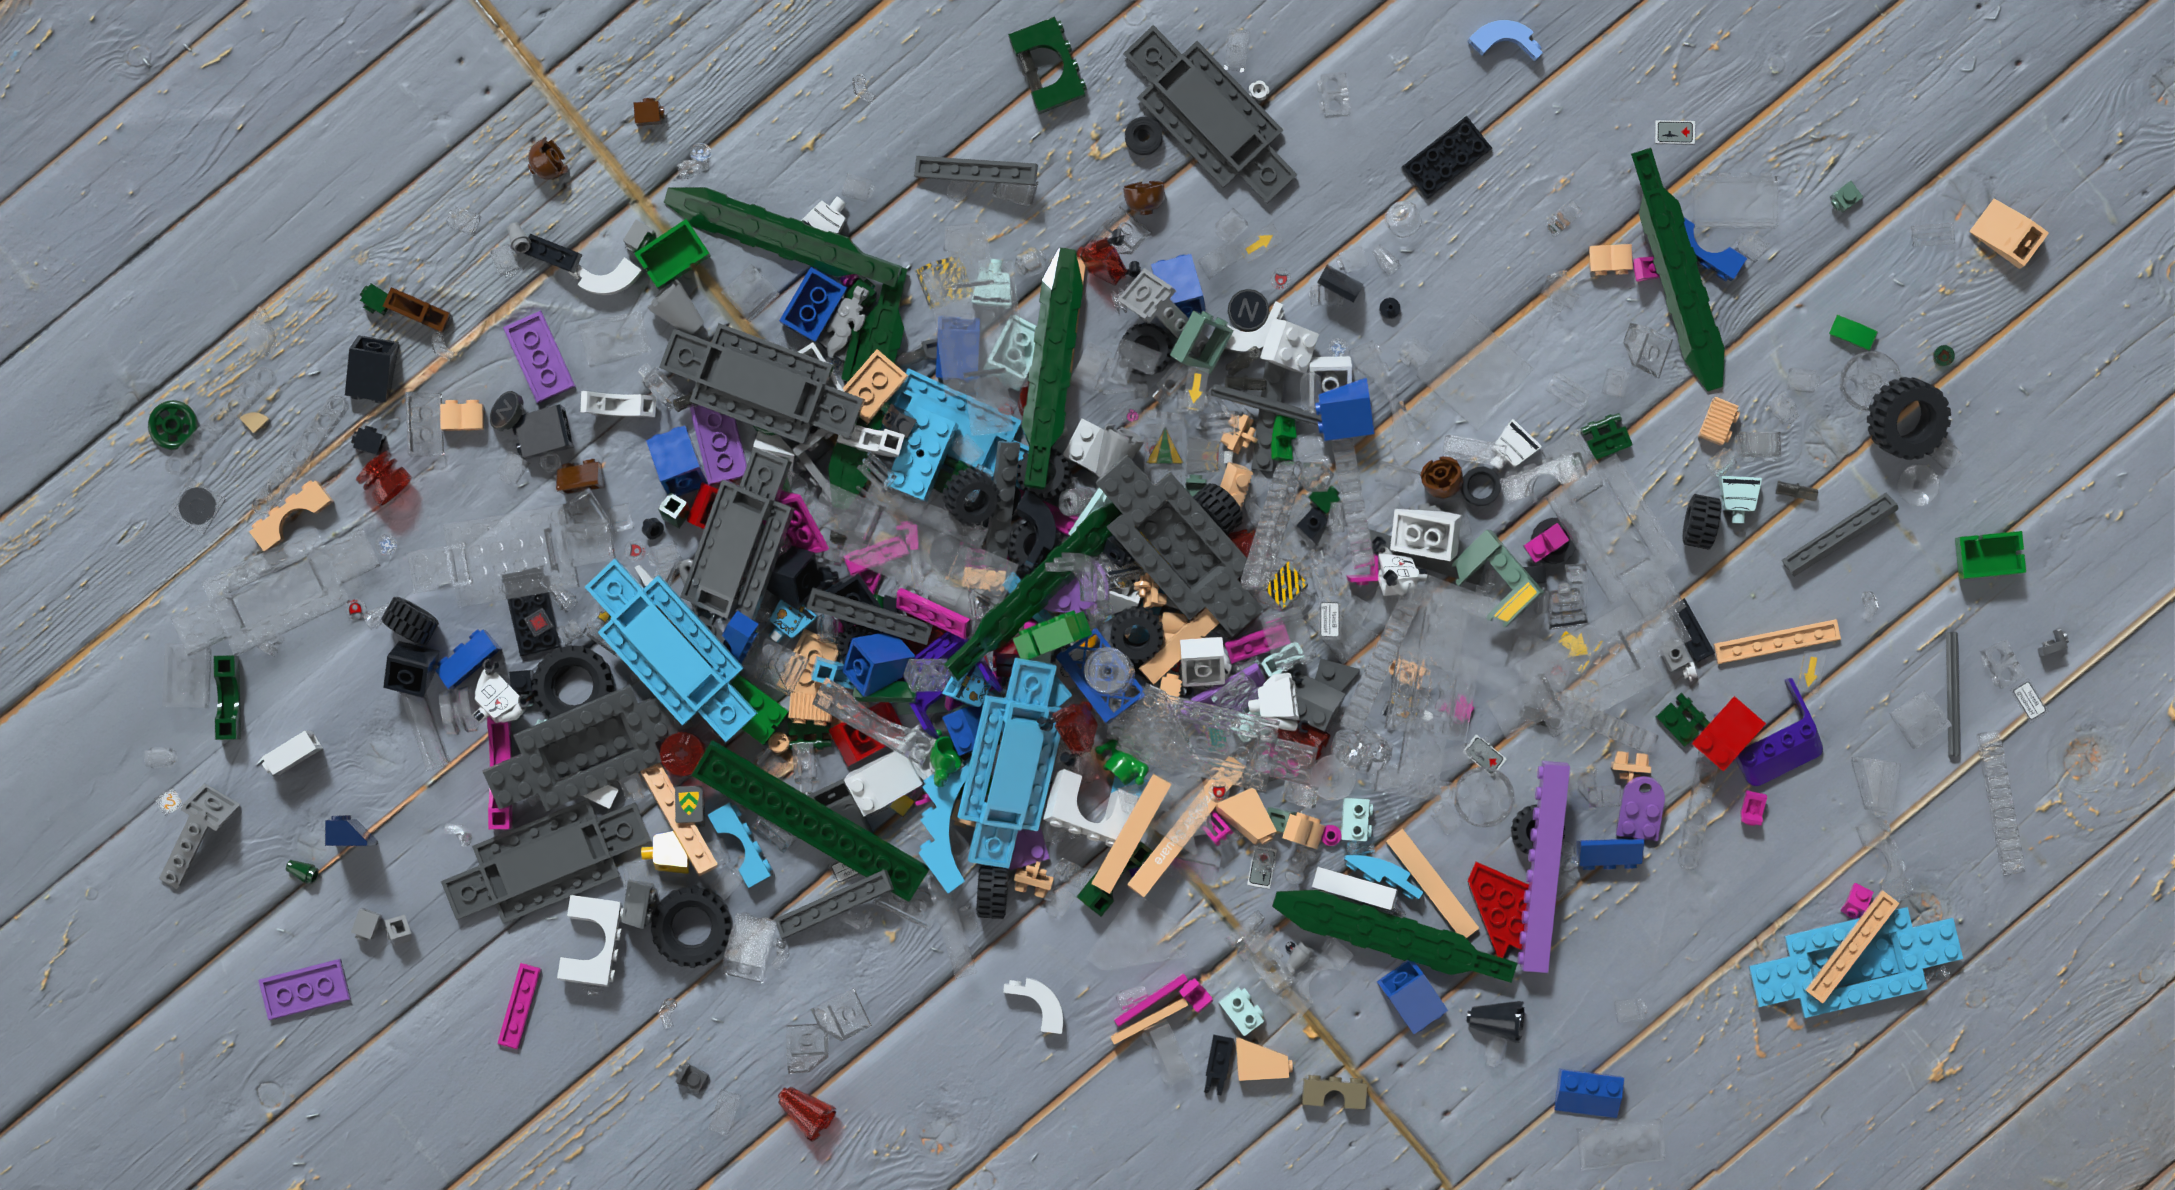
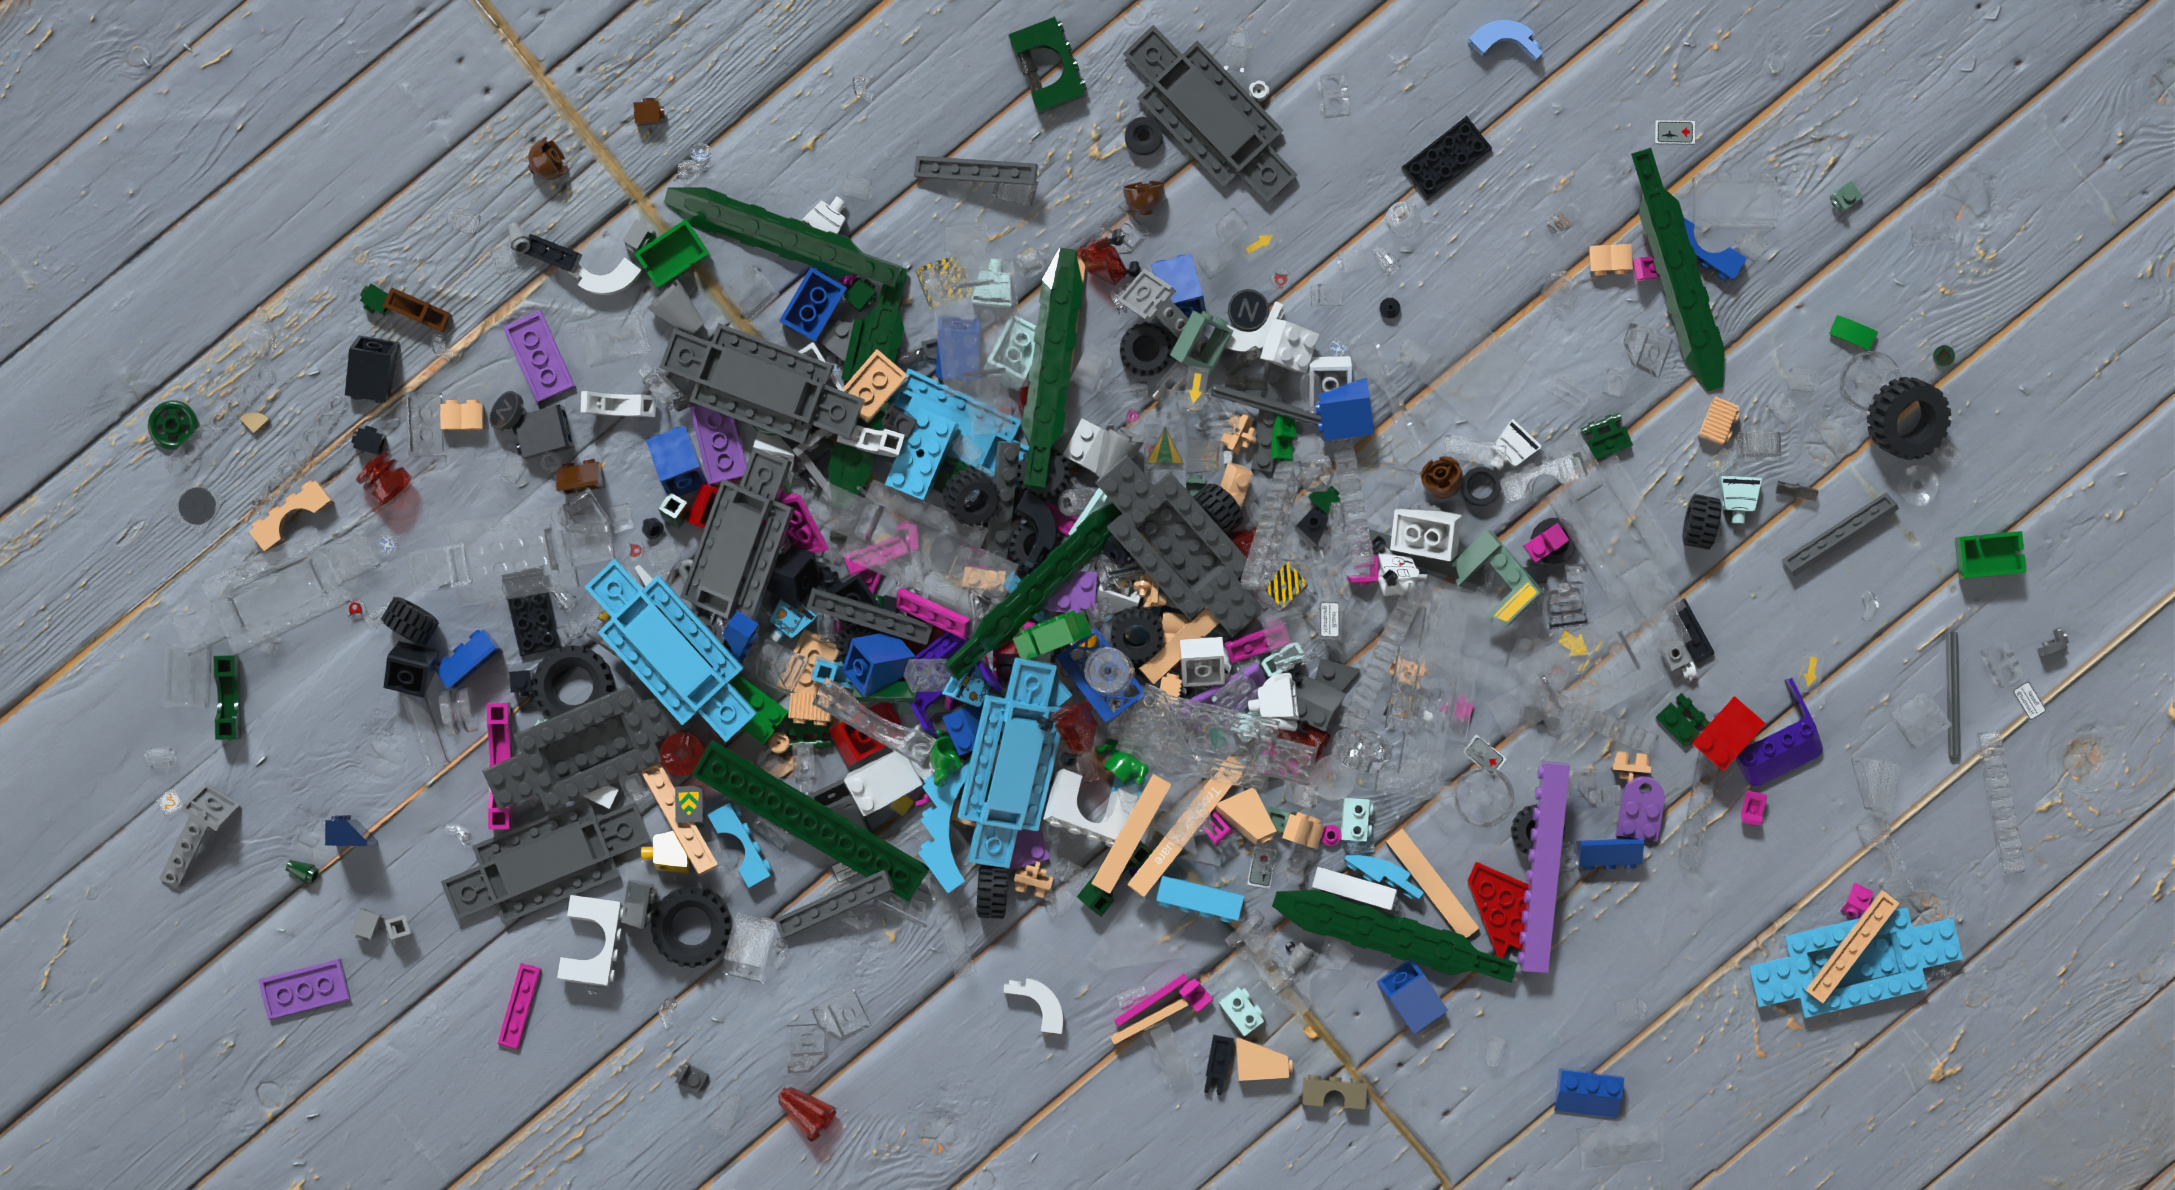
white brick [262,731,323,775] -> none
white torso [472,658,534,724] -> none
tile [525,608,553,637] -> none
light grey piece [827,286,870,358] -> none
clear tile [857,451,897,493] -> none
clear arch [1045,552,1110,602] -> none
clear brick [1106,338,1162,387] -> none
clear tile [1208,781,1230,803] -> none
black slope [1317,264,1363,303] -> none
black cone [1466,1001,1525,1043] -> none
light nougat tile [1713,619,1841,664] -> none
light nougat slope [1969,199,2049,269] -> none
none -> medium azure brick [1156,875,1244,923]

